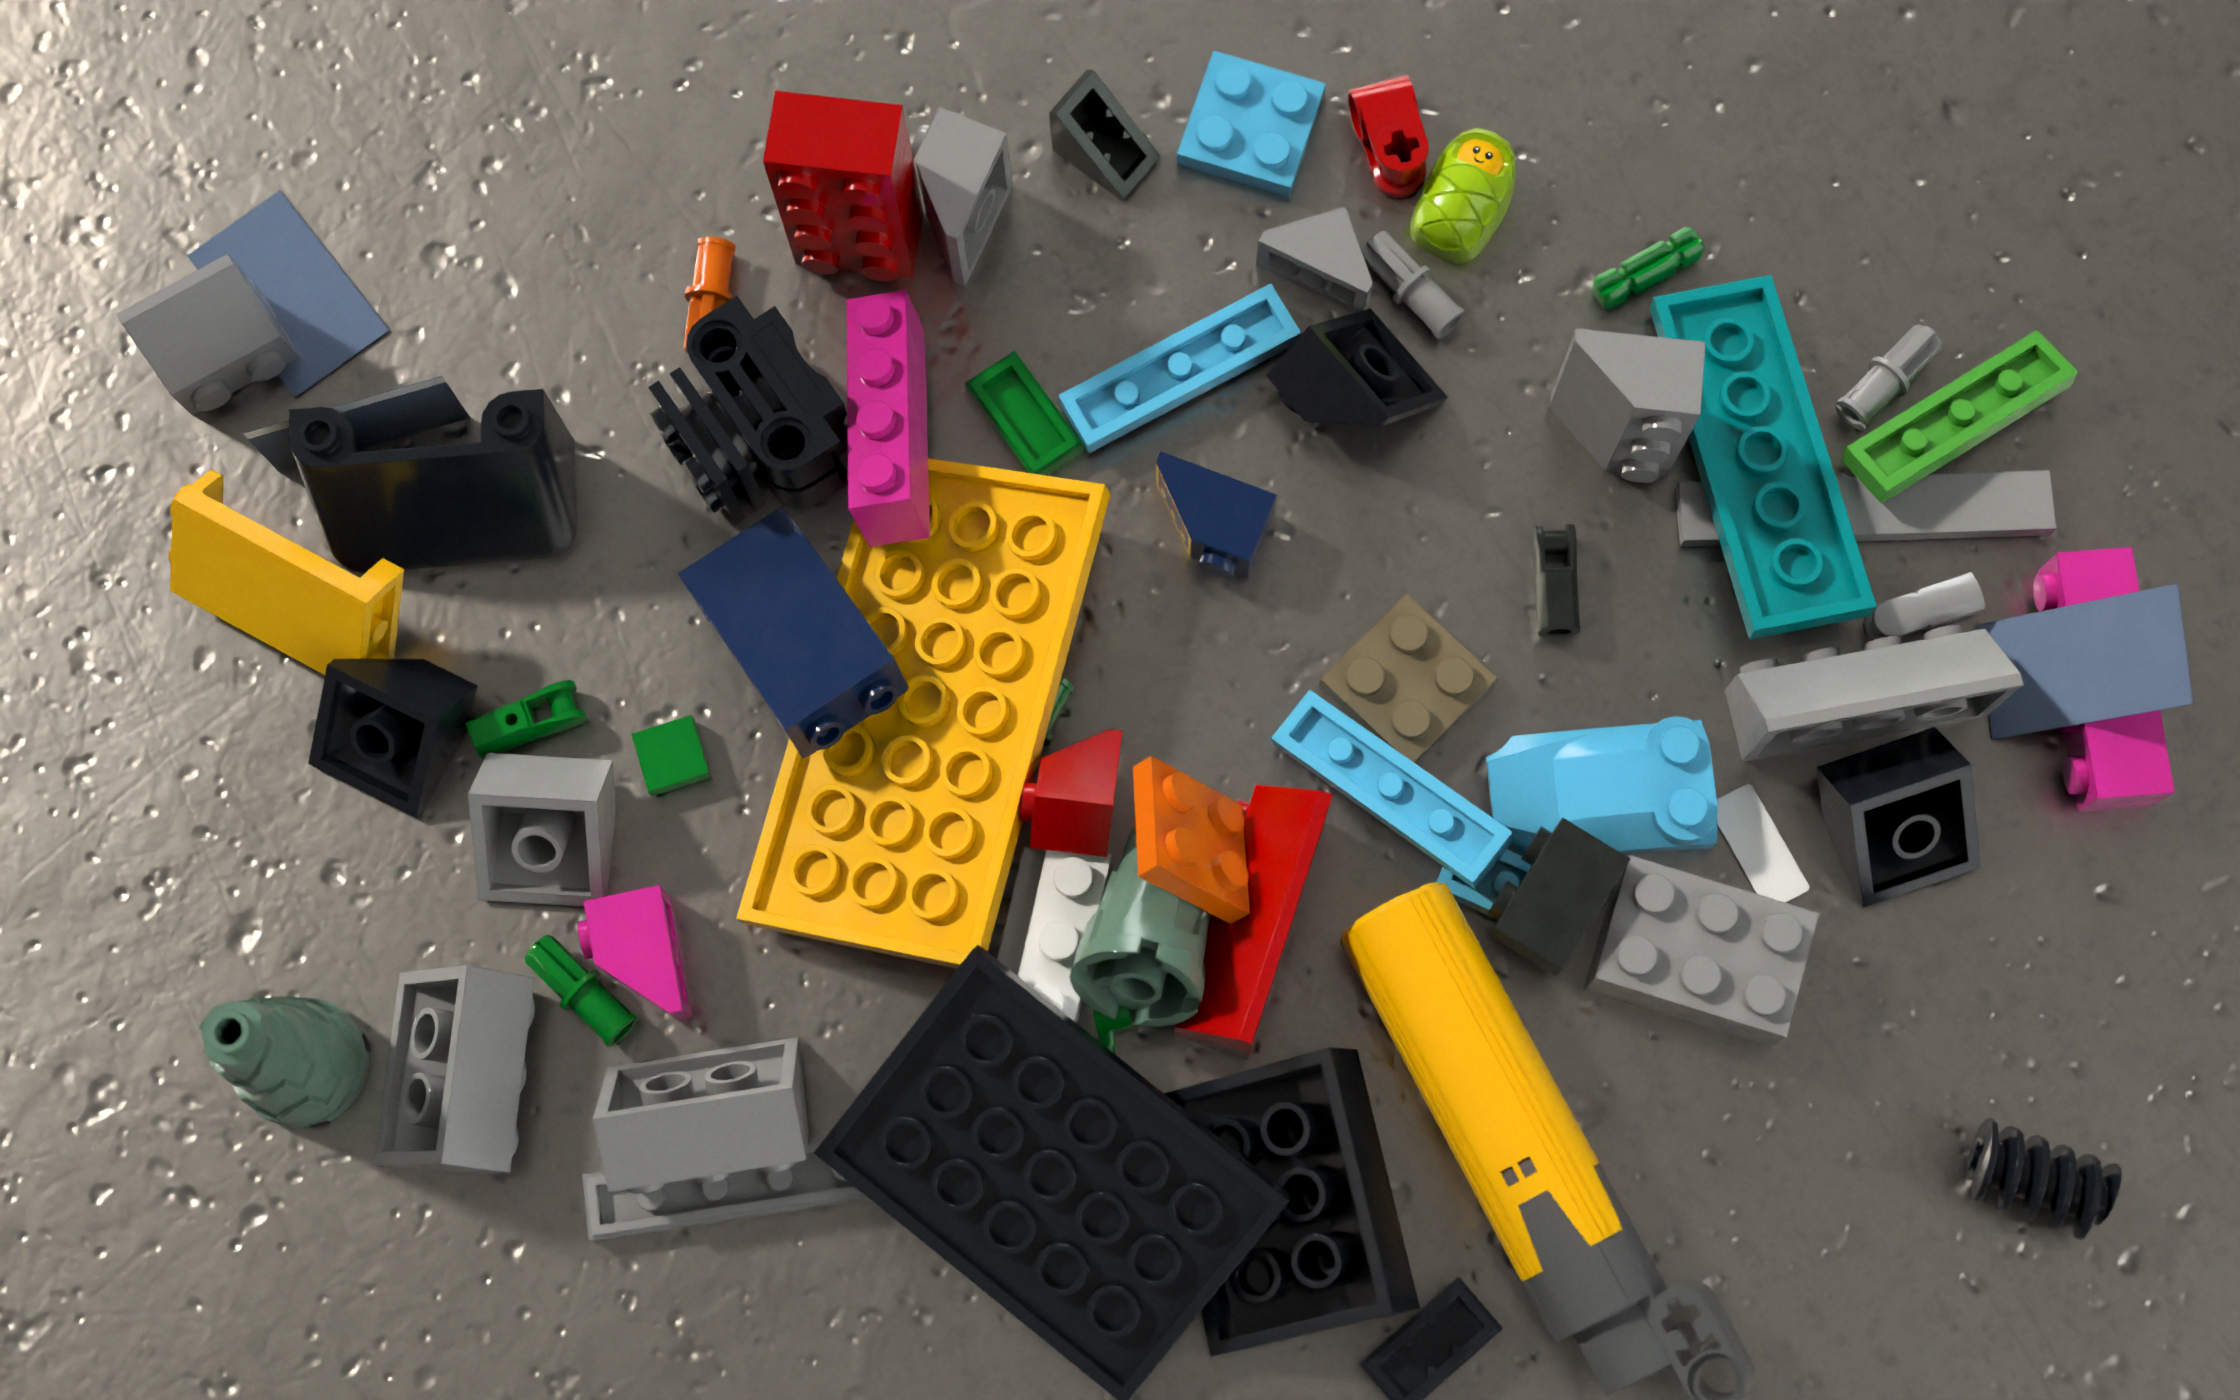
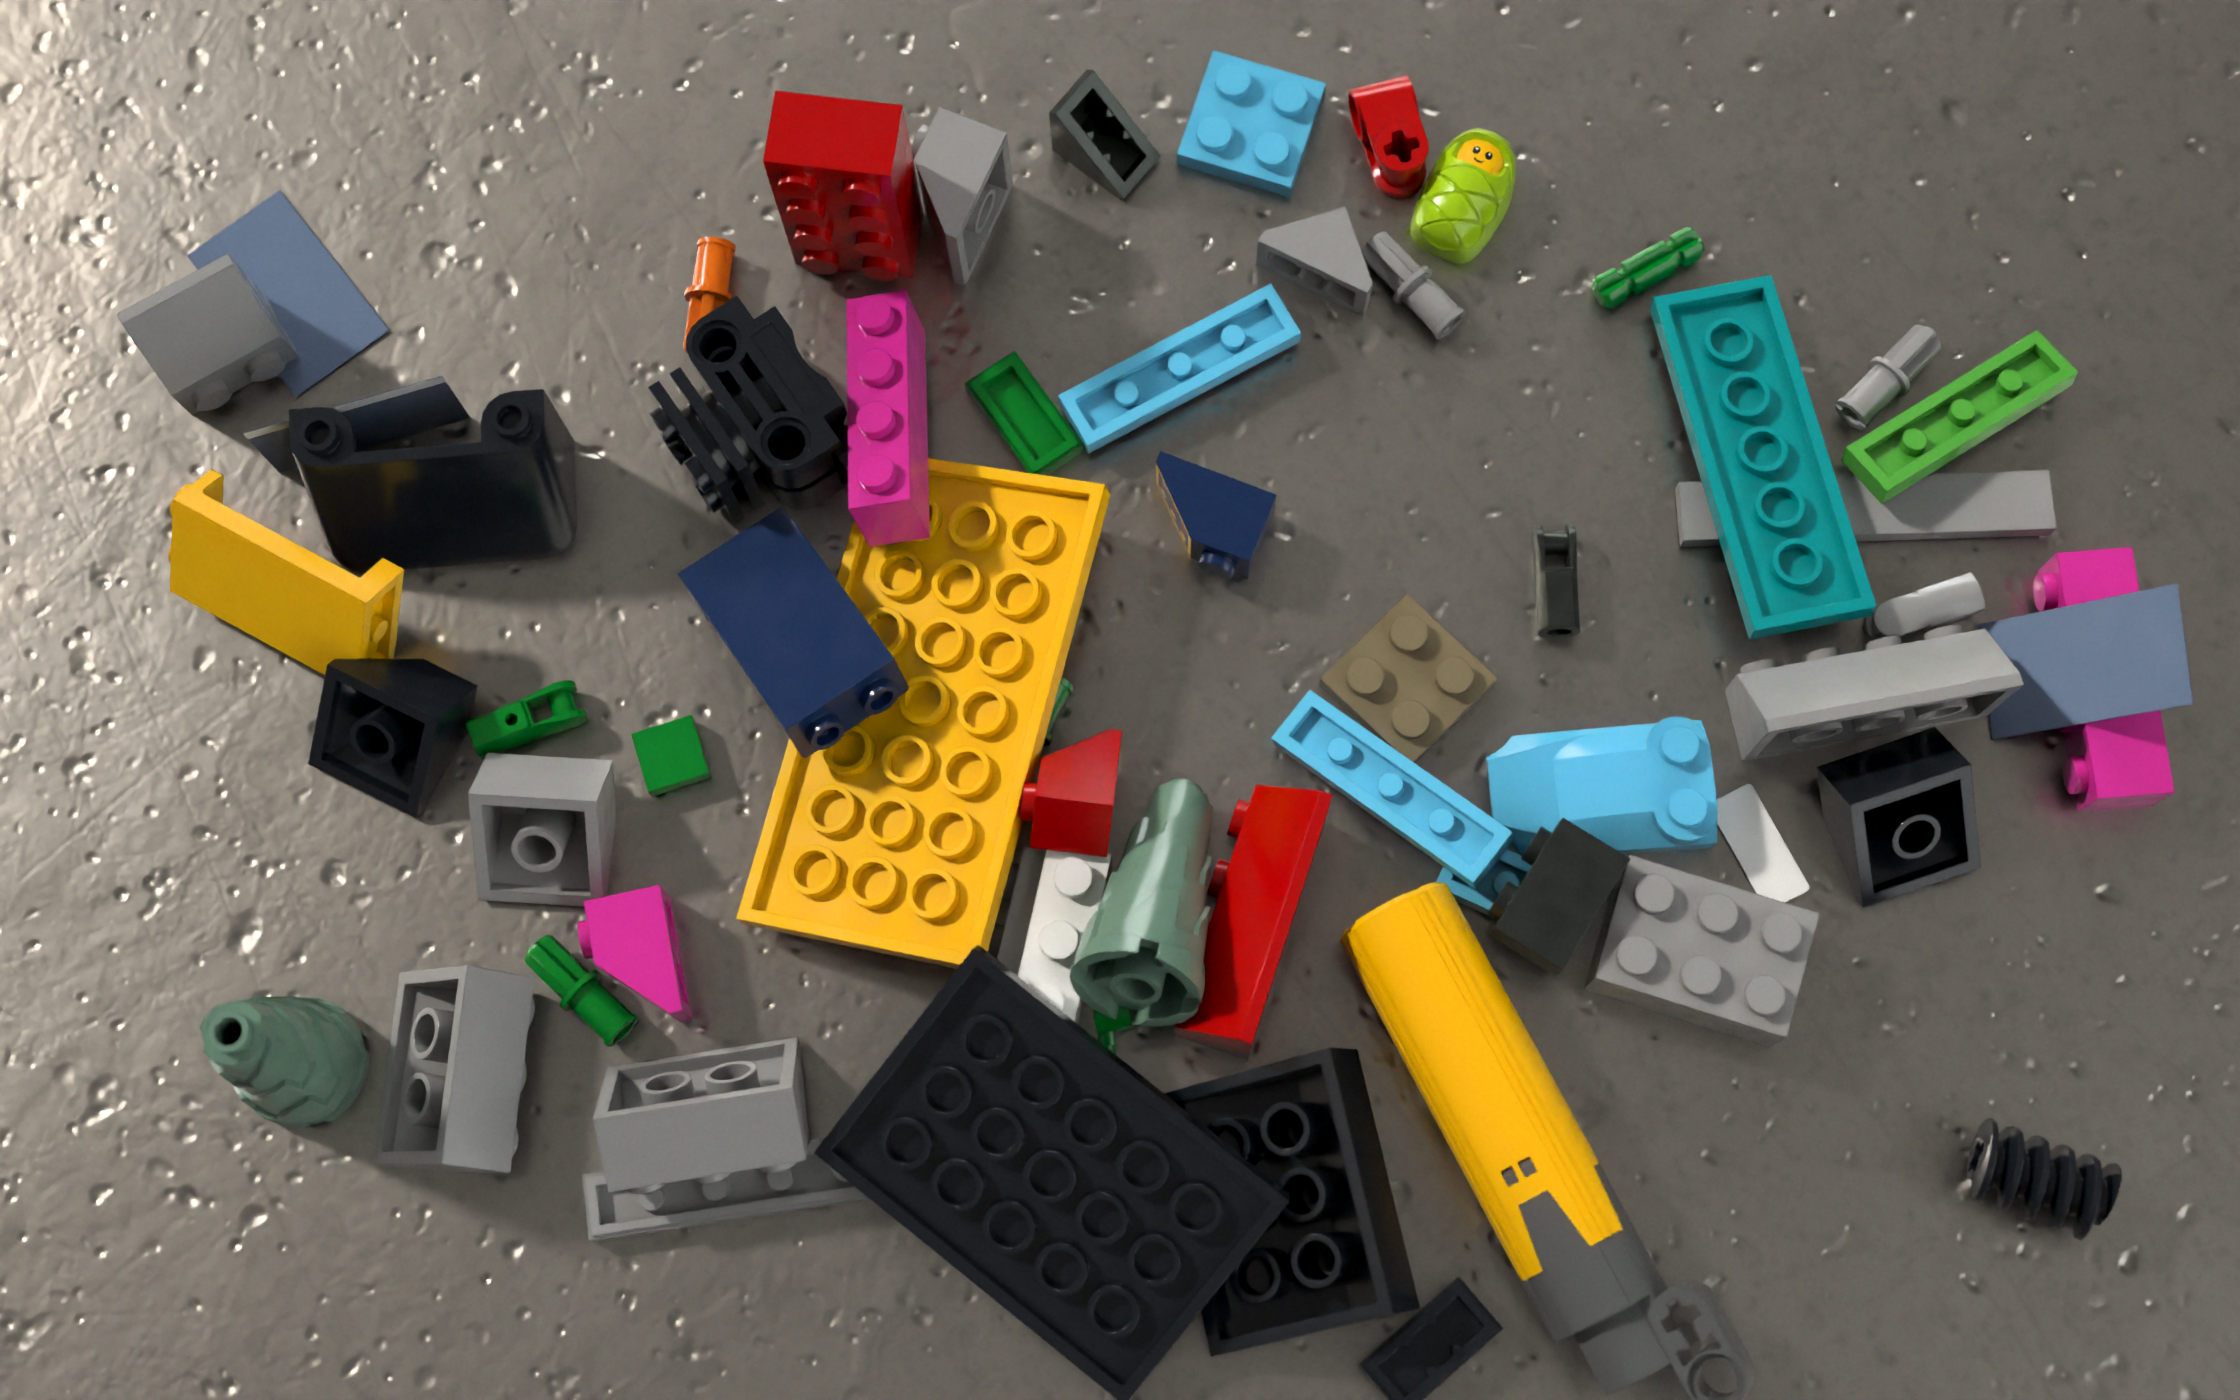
orange plate [1133,755,1250,924] -> none
black slope [1266,308,1448,426] -> none
light grey slope [1549,328,1706,483] -> none

